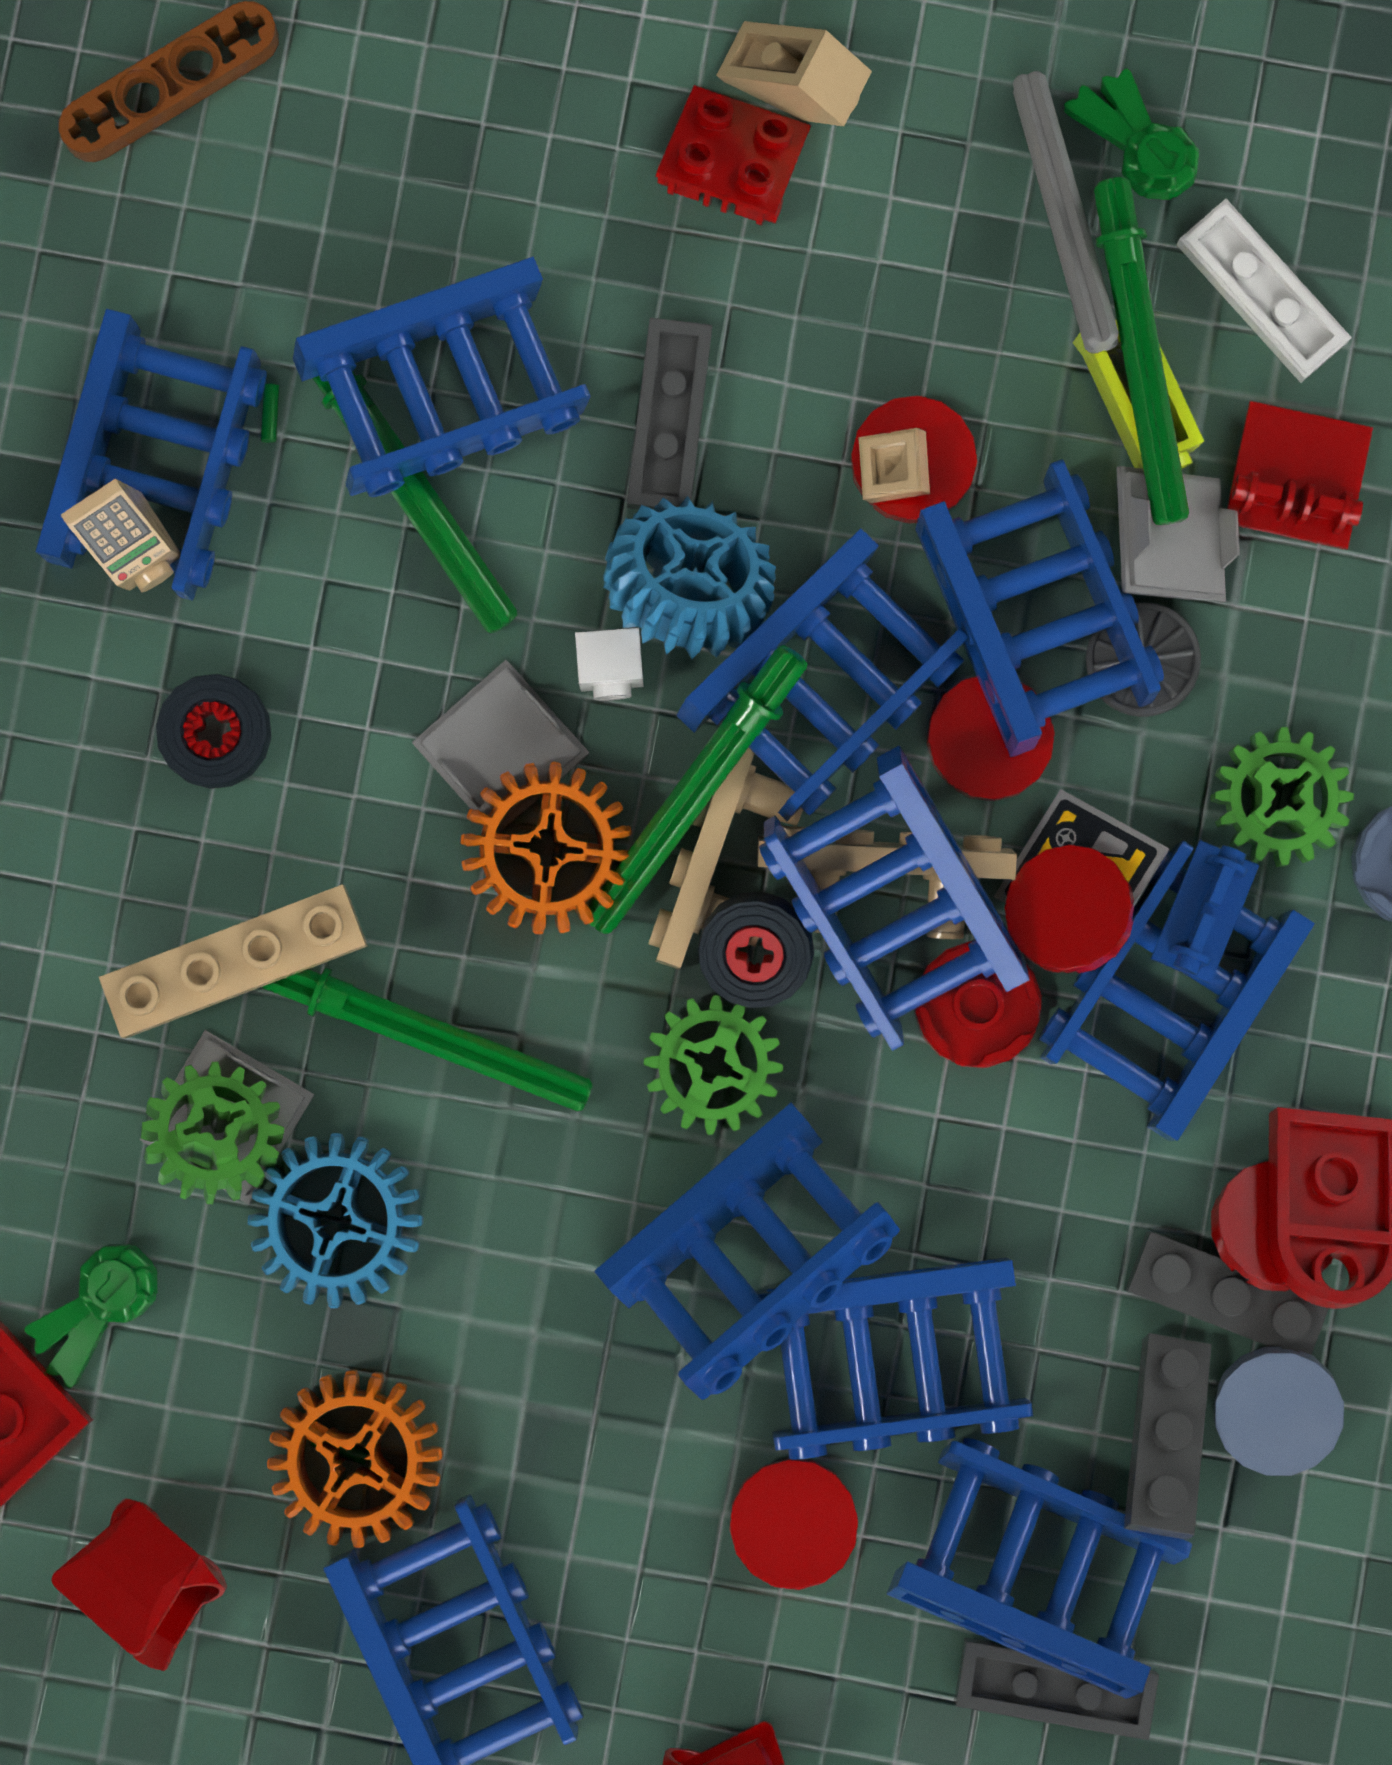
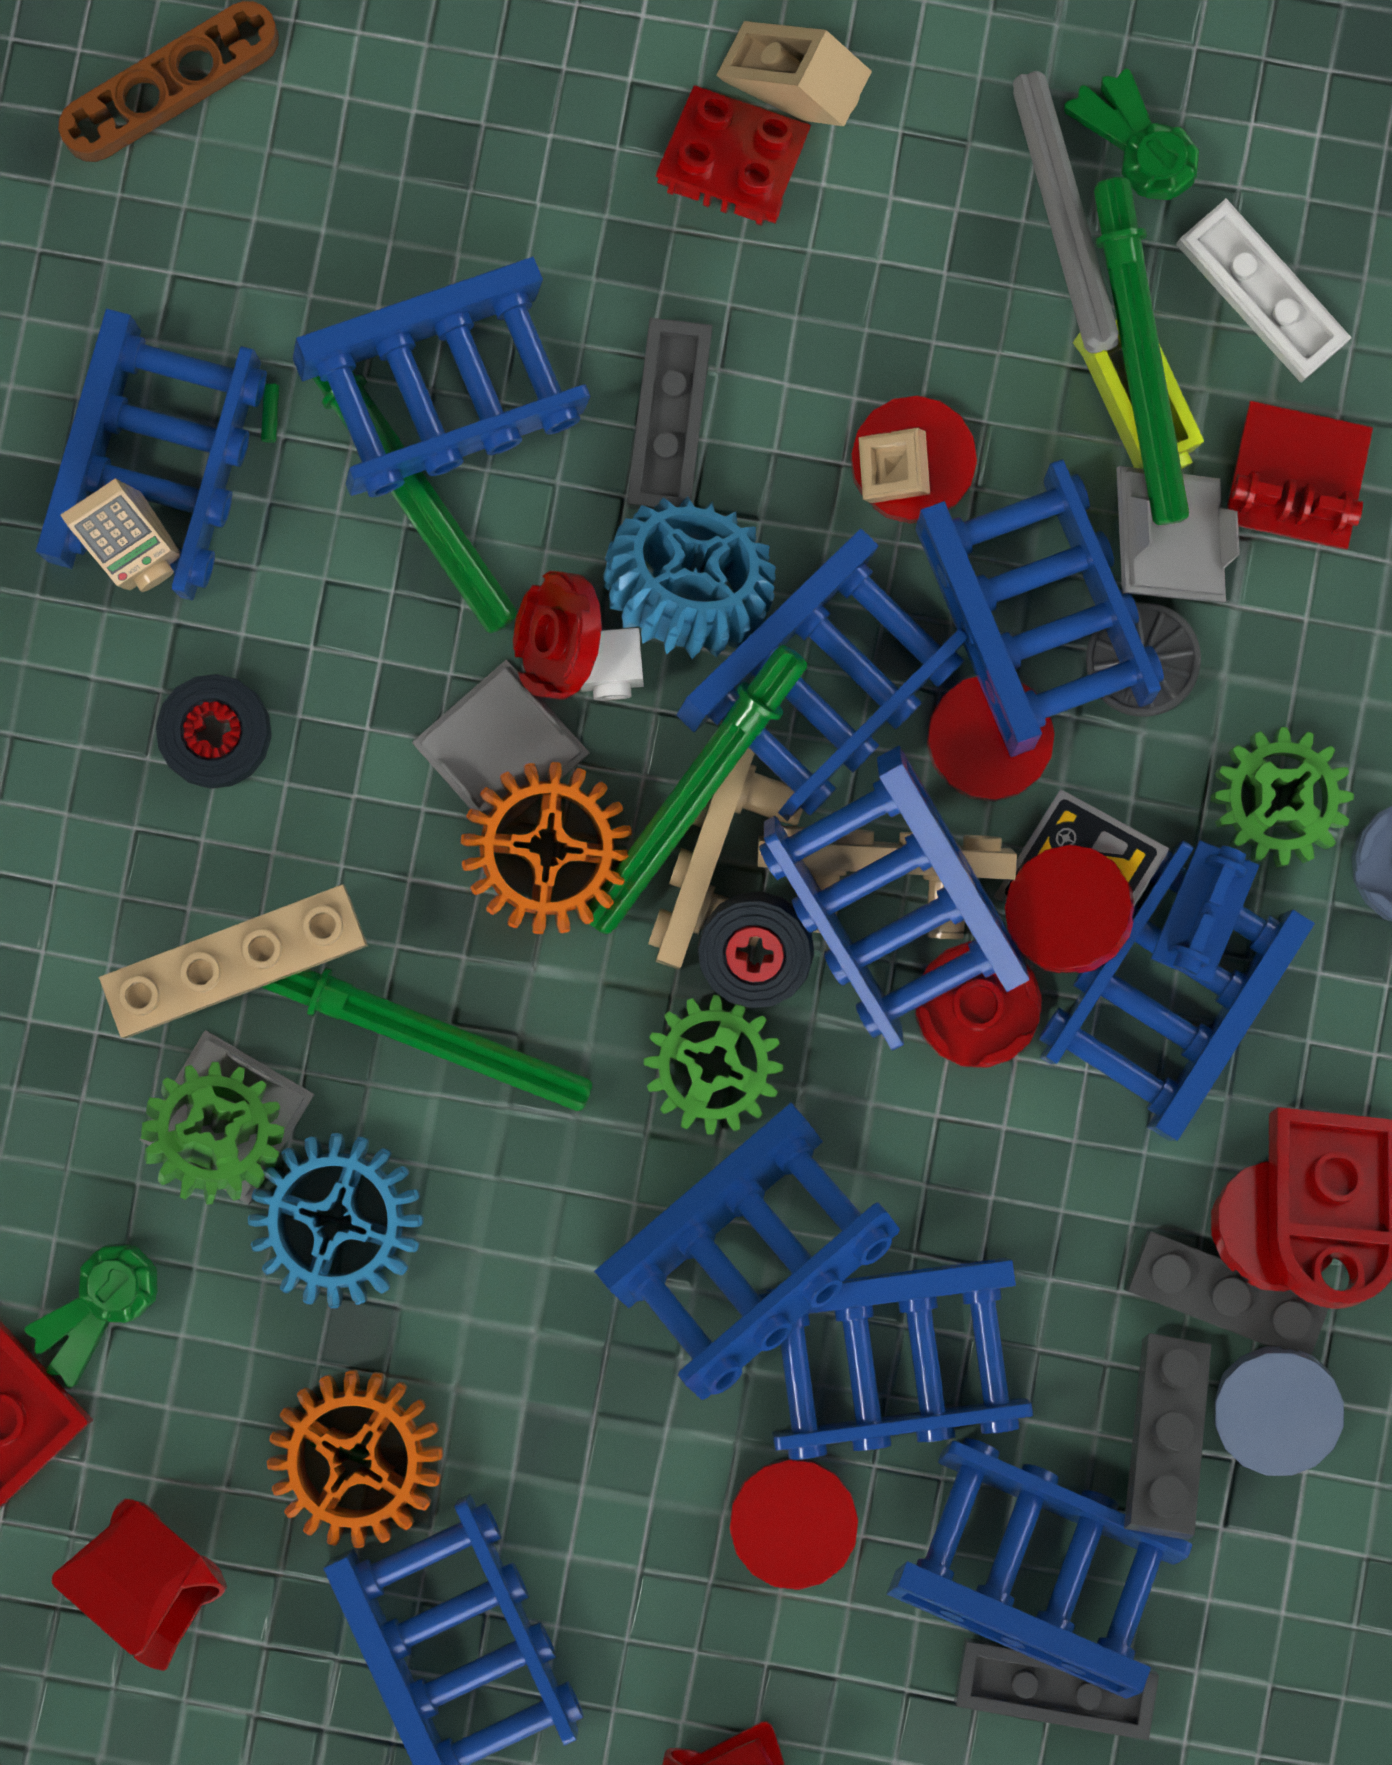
none -> red tile [513,571,602,700]

